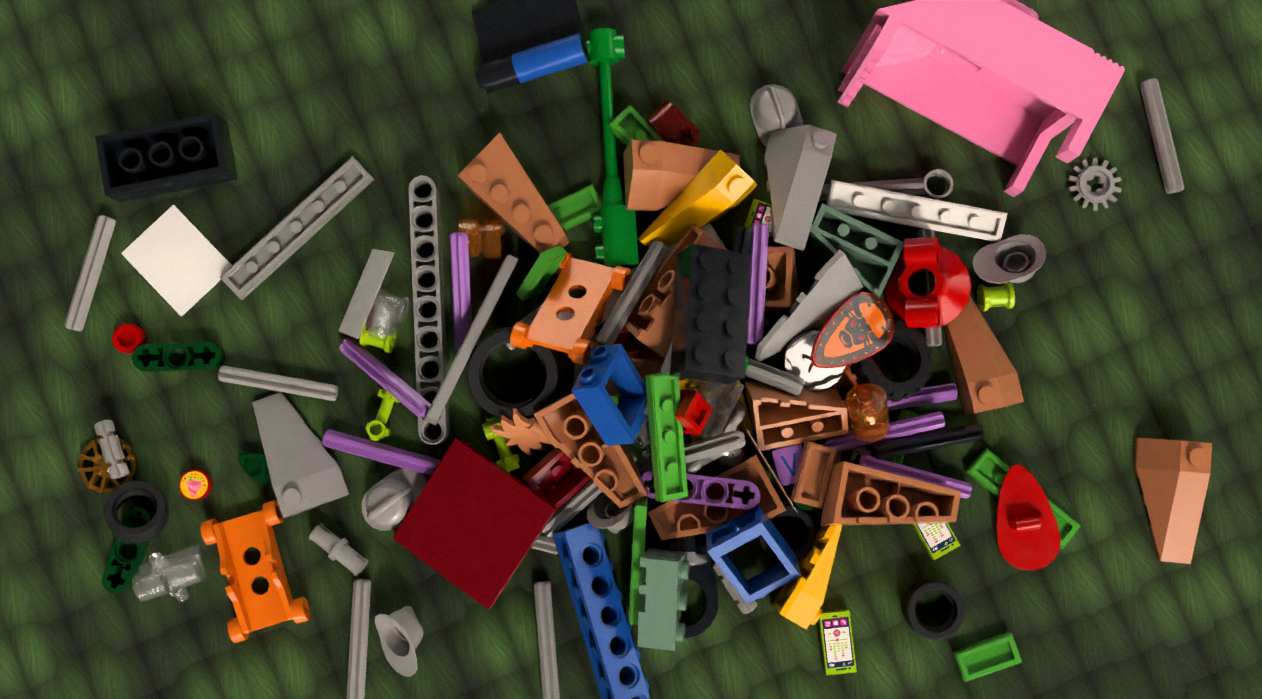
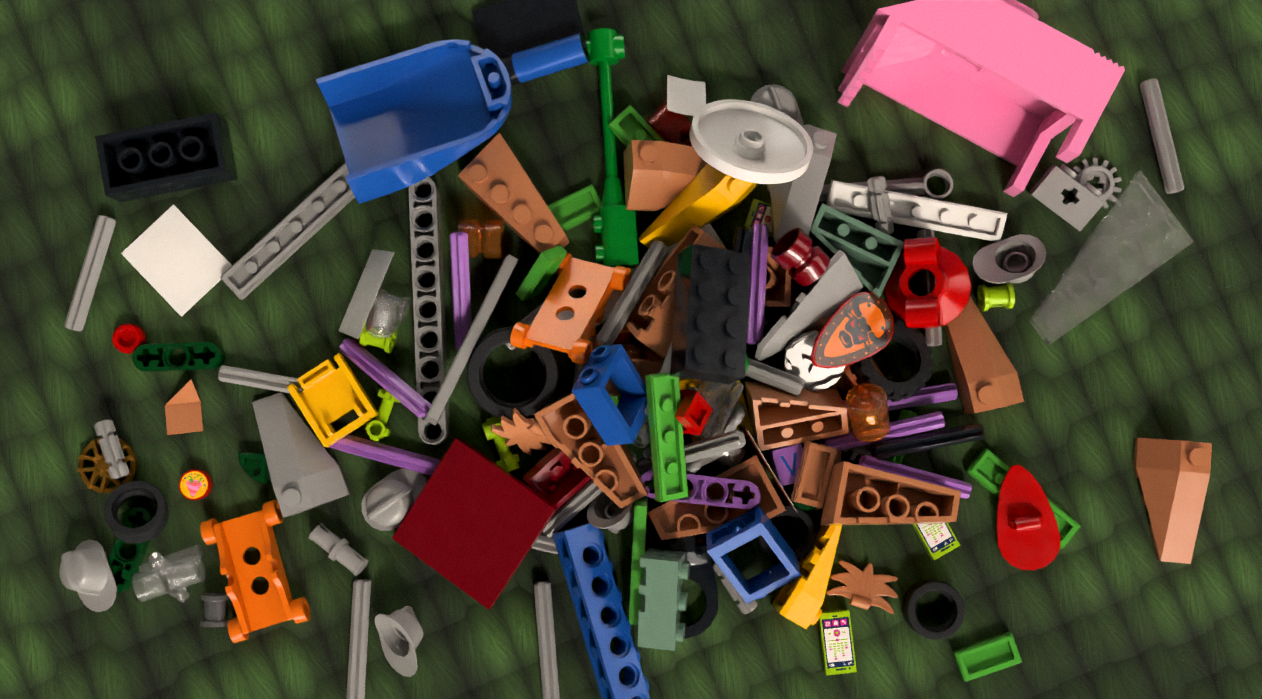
none -> light grey piece [59,539,117,612]
none -> nougat sticker [165,380,203,435]
none -> dark grey bush [200,593,230,628]
none -> yellow container [287,353,379,448]
none -> blue windscreen [316,39,512,204]
none -> white sticker [667,75,706,116]
none -> white dish [689,99,813,184]
none -> dark red wheel [770,227,830,287]
none -> nougat piece [826,561,898,614]
none -> light grey axle [867,176,894,235]
none -> light grey brick [1029,164,1105,231]
none -> clear wing [1029,170,1194,345]

